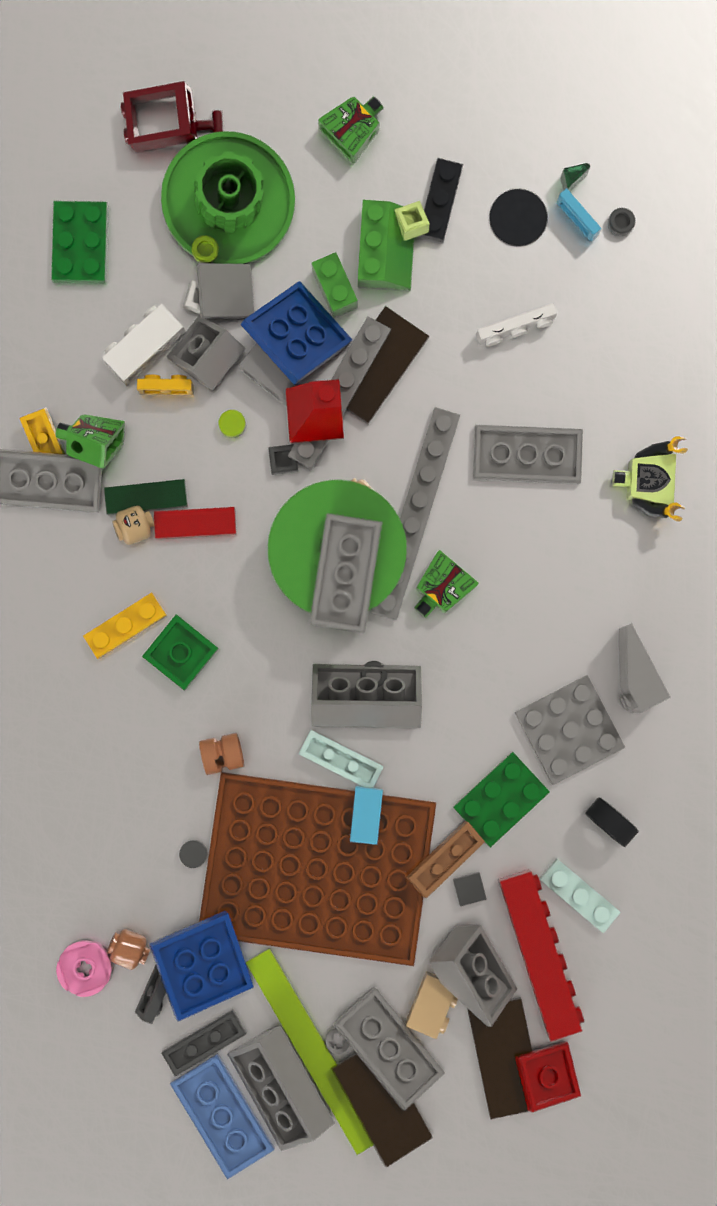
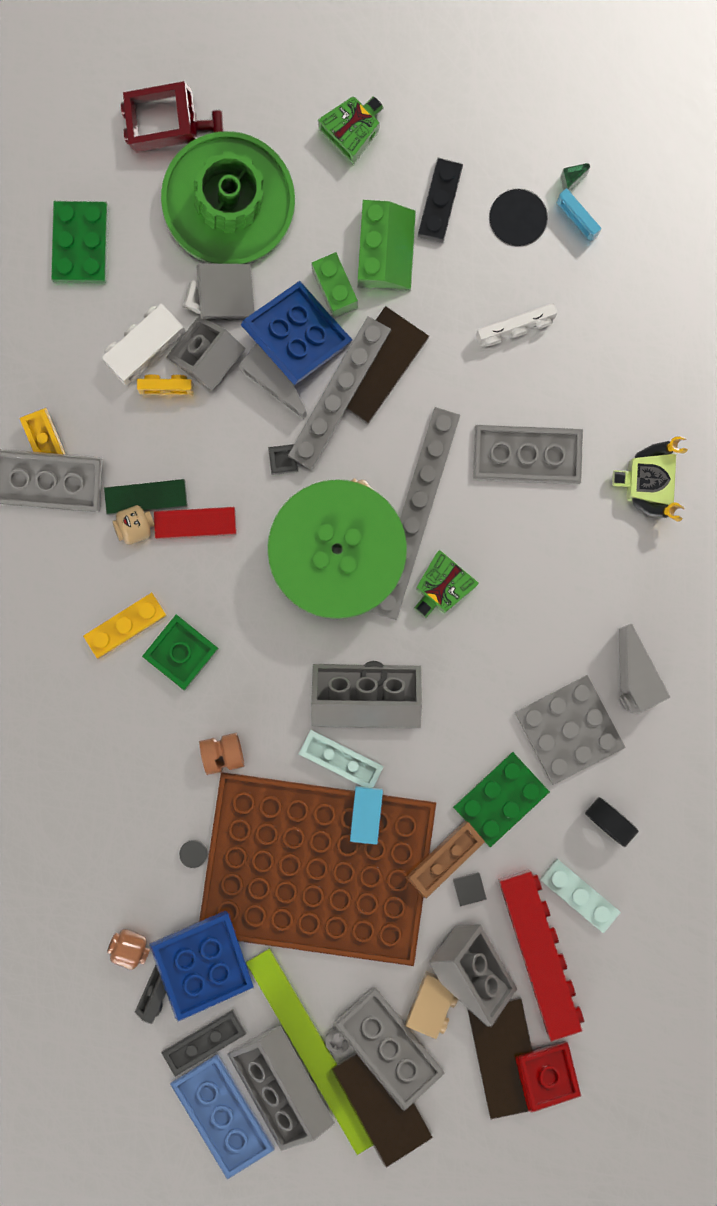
bright green torso [56,414,125,469] -> none
bright pink plate [56,940,113,997] -> none
lime tile [192,235,219,263] -> none
lime tile [218,410,246,438] -> none
red slope [286,379,344,443] -> none
light grey tile [309,513,382,633] -> none
yellowish green slope [395,201,430,241] -> none
dark grey tile [608,208,636,236] -> none

